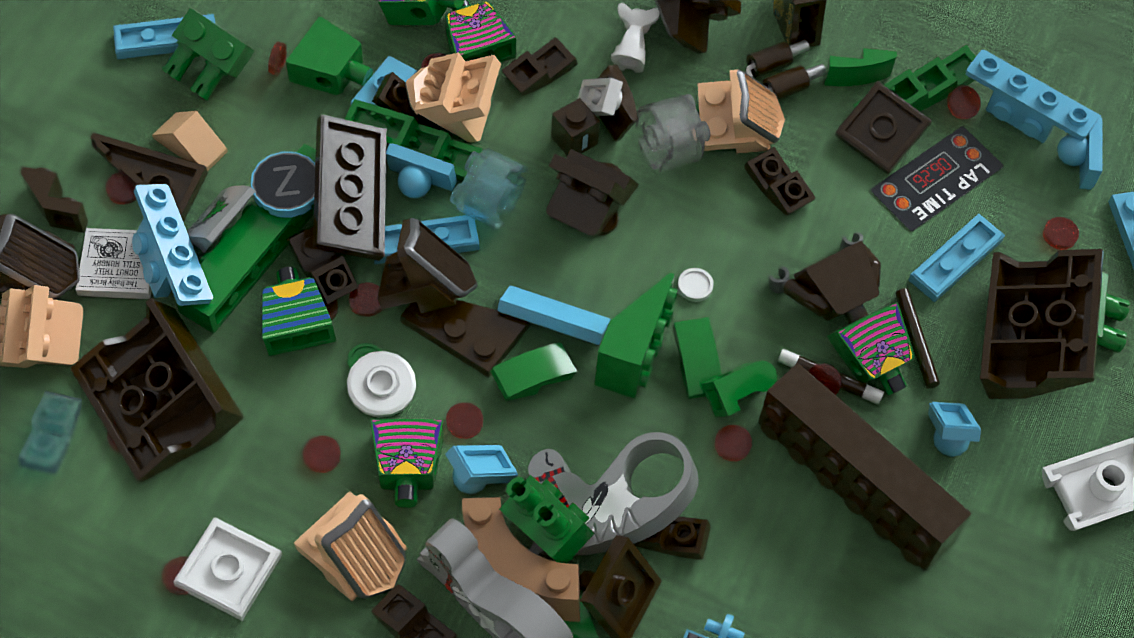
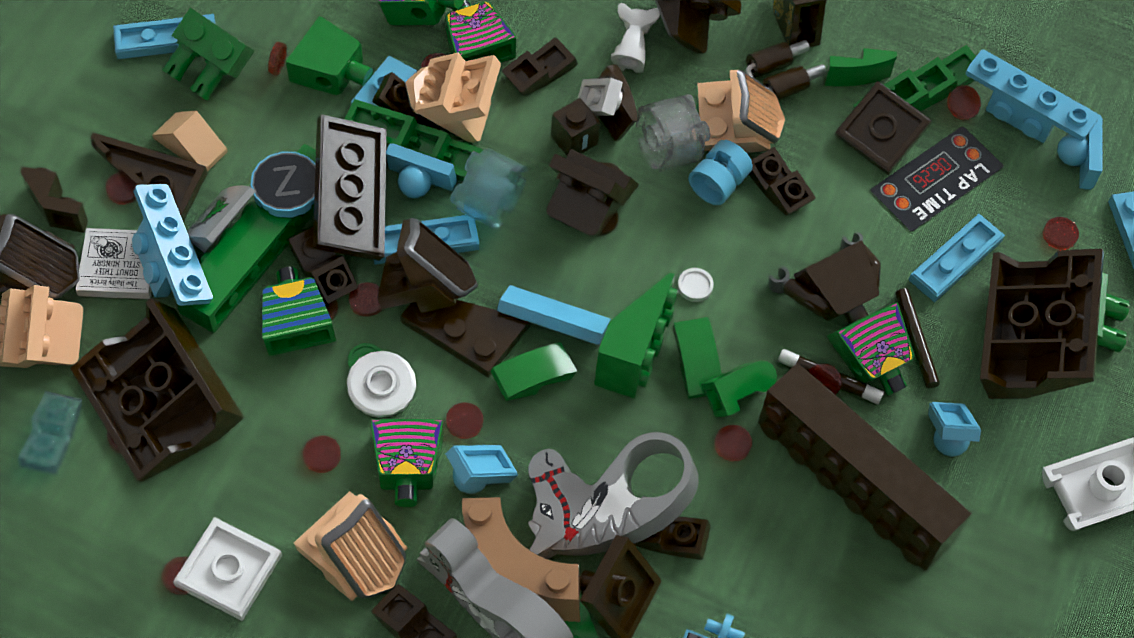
green brick [499,474,595,564] -> none
none -> medium azure wheel [688,140,753,205]

